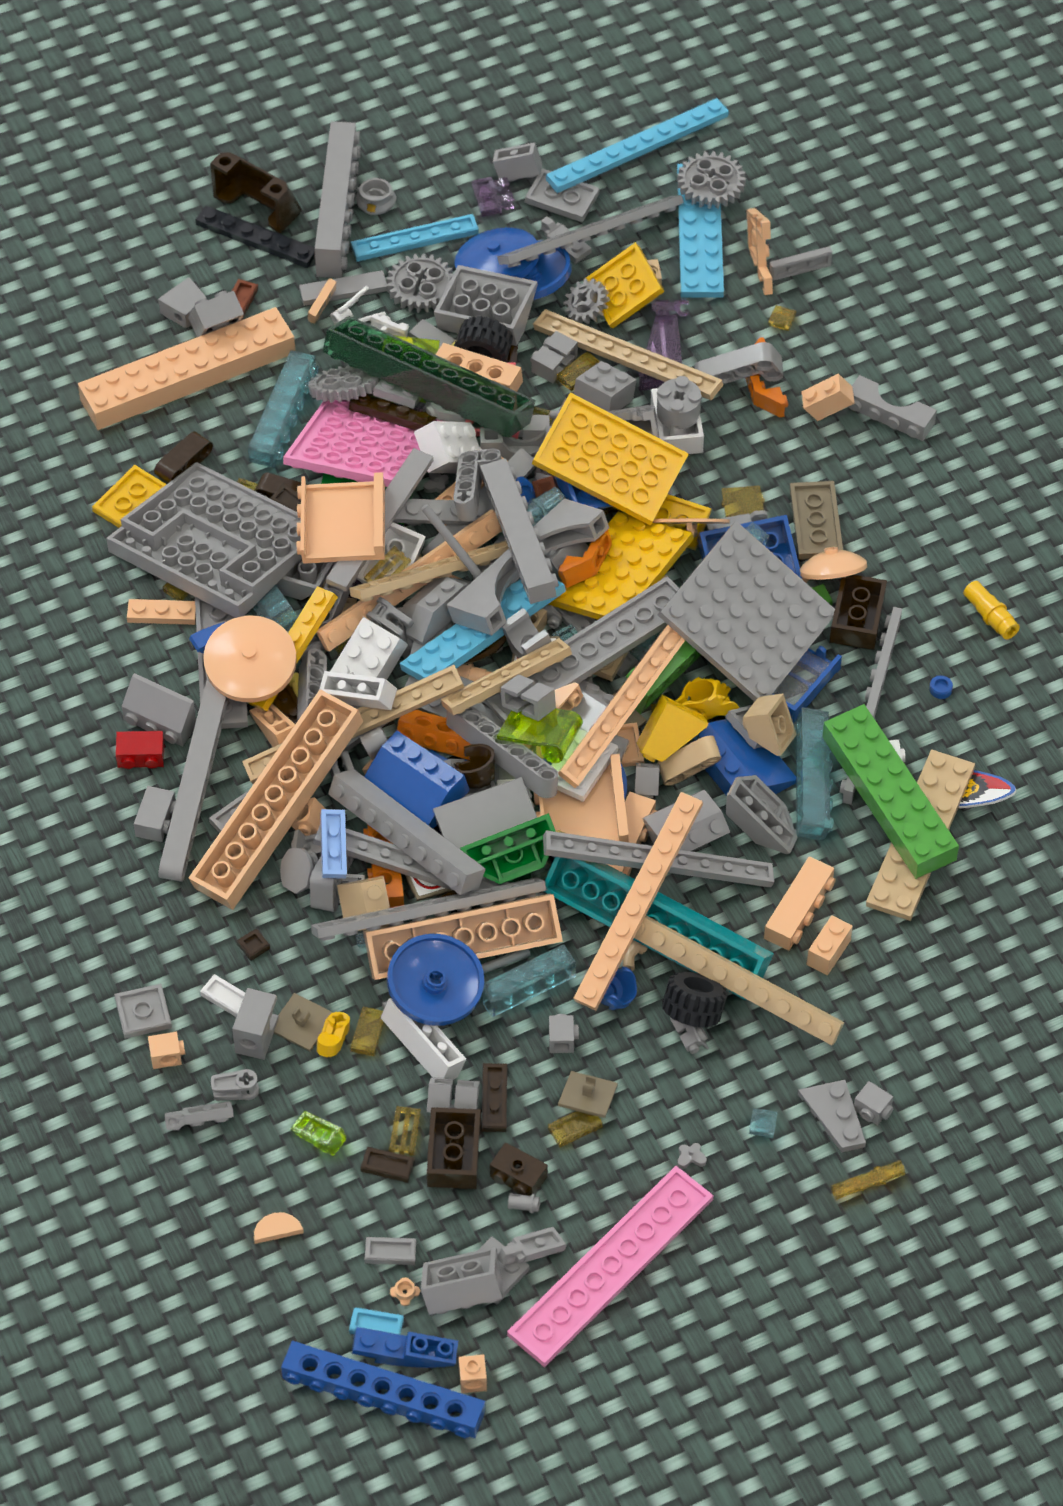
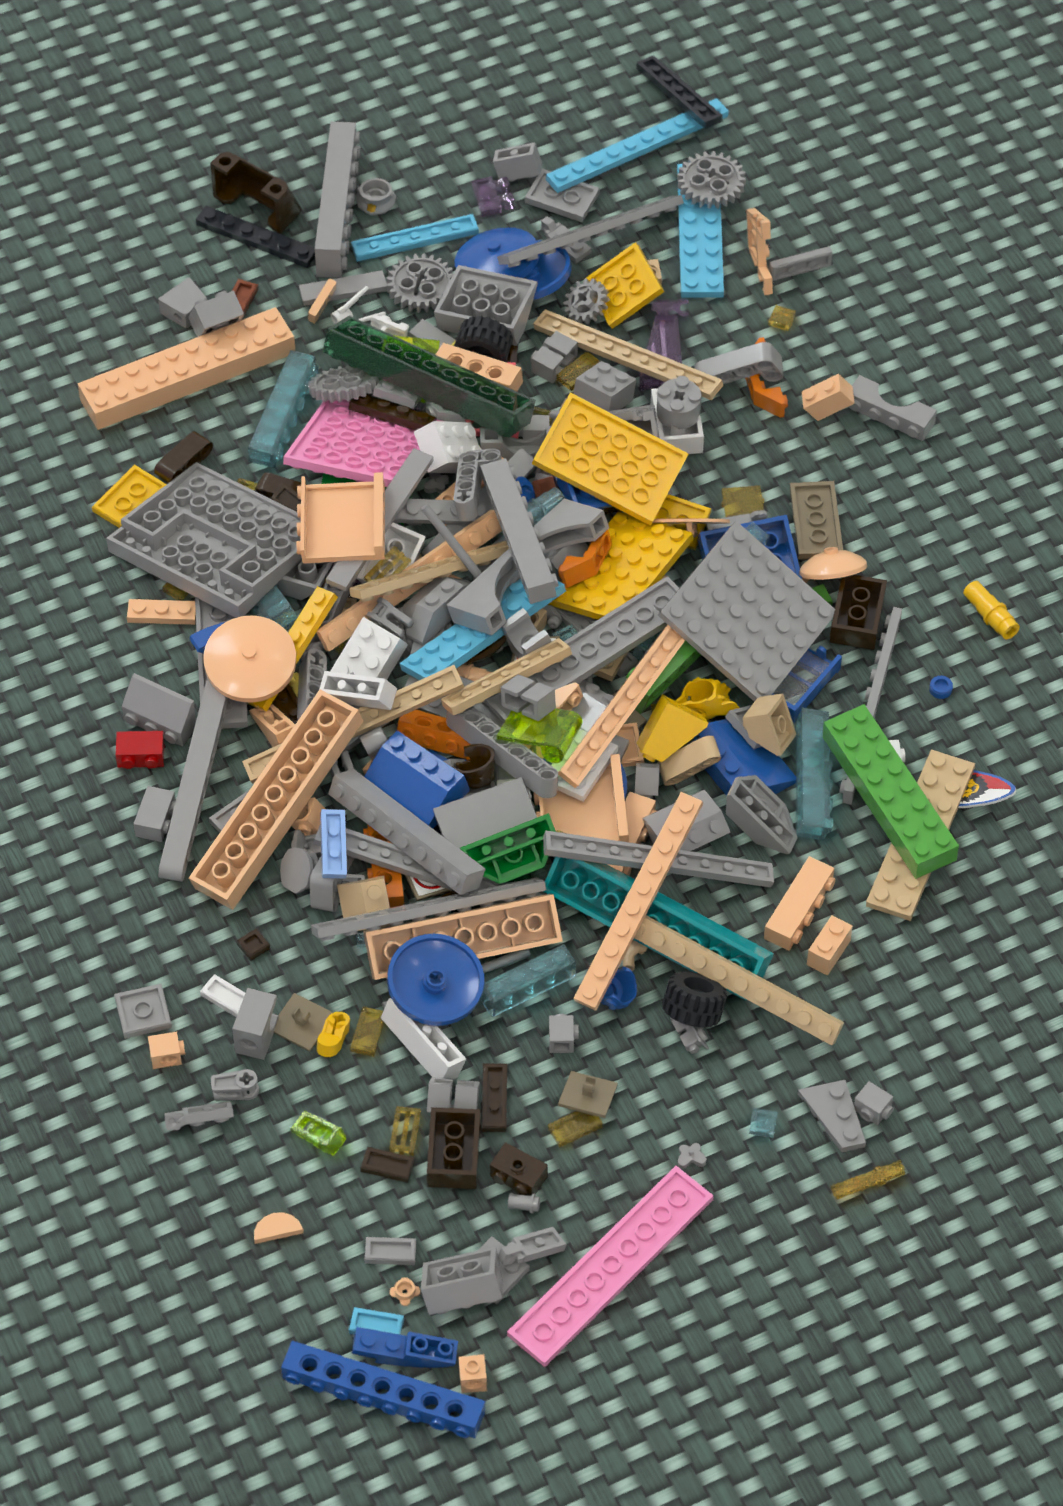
none -> black plate [636,55,723,129]

